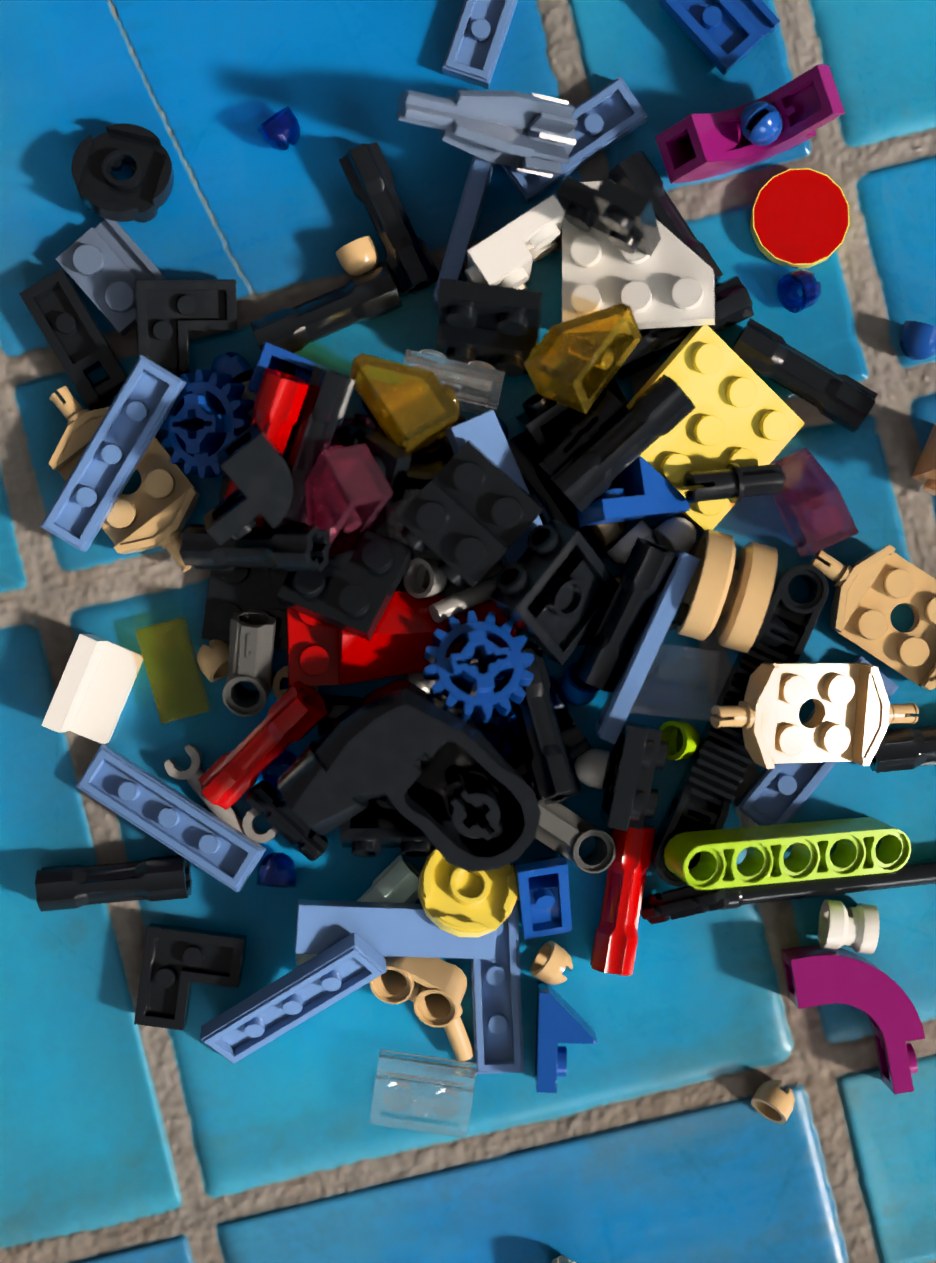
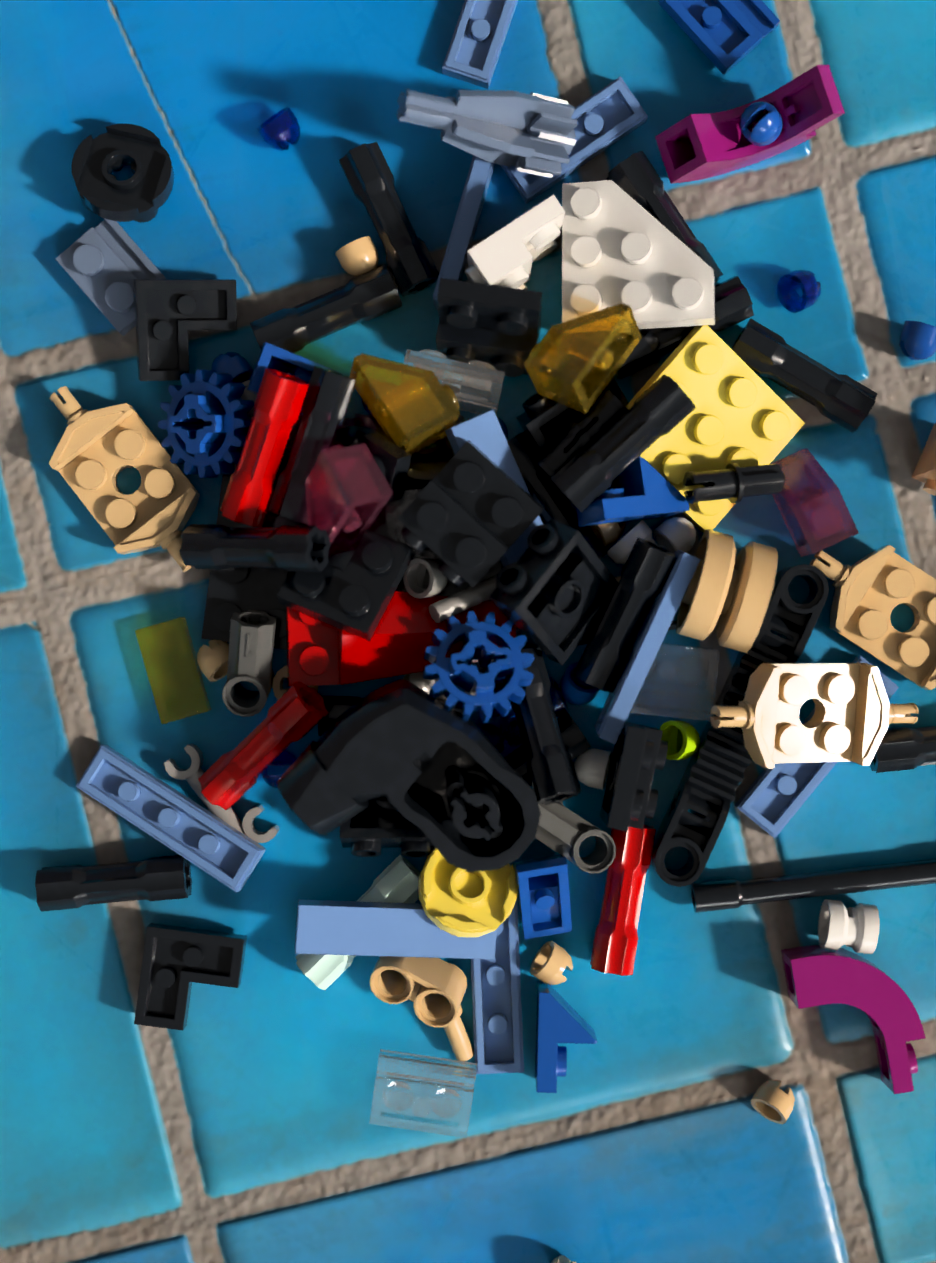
black plate [19,269,128,411] -> none
medium blue tile [40,355,187,552] -> none
white panel [41,634,144,744] -> none
medium blue tile [200,933,387,1064] -> none
black brick [203,422,293,546] -> none
black axle [246,780,329,861] -> none
clear blue hinge [256,853,297,888] -> none
black plate [557,176,661,256] -> none
black axle [640,885,730,924] -> none
lime beam [664,817,911,890] -> none
red tile [750,168,850,269] -> none

